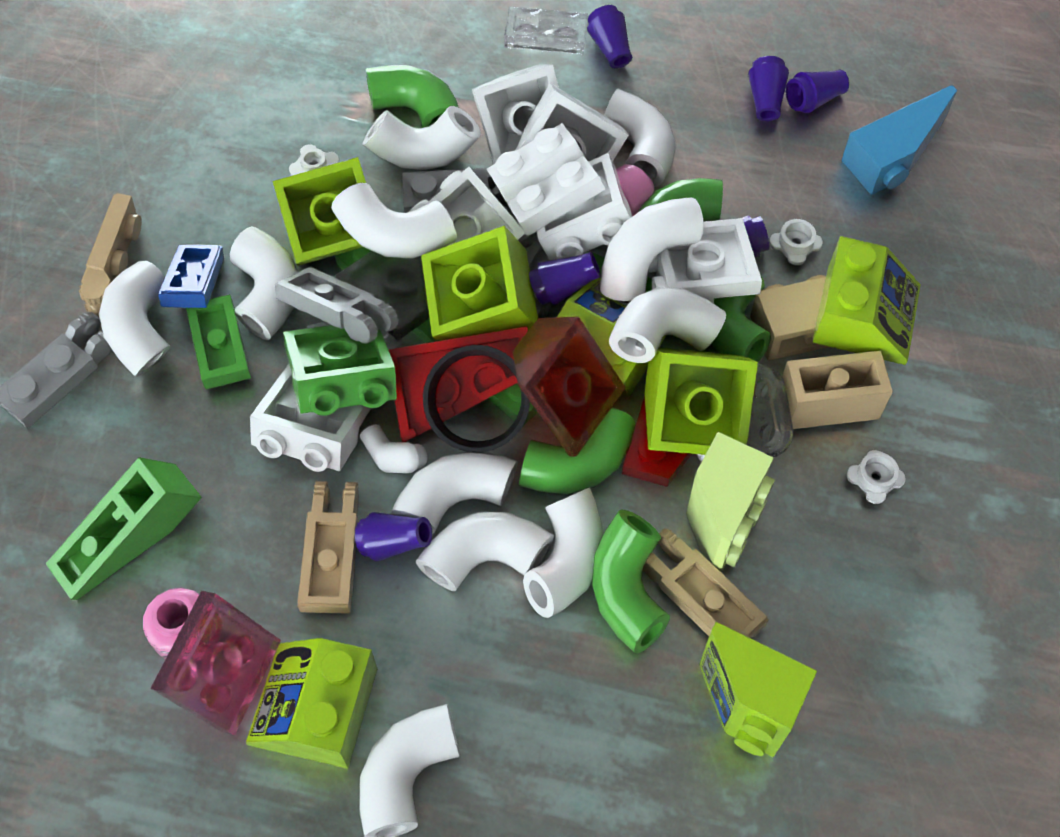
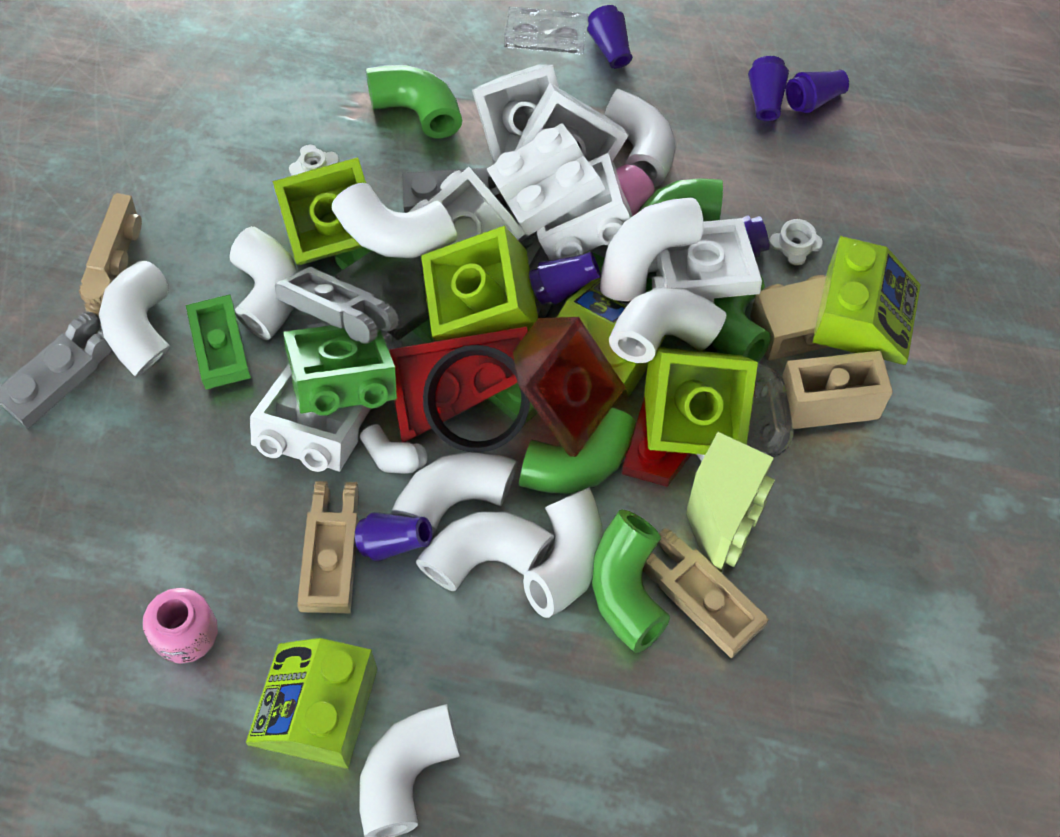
bright green slope [46,457,202,600] -> none
clear pink plate [150,591,281,735] -> none
blue plate [158,245,224,308] -> none
white cylinder [362,106,481,171] -> none
lime slope [699,622,817,757] -> none
dark azure slope [841,85,957,195] -> none
white plate [847,450,906,504] -> none

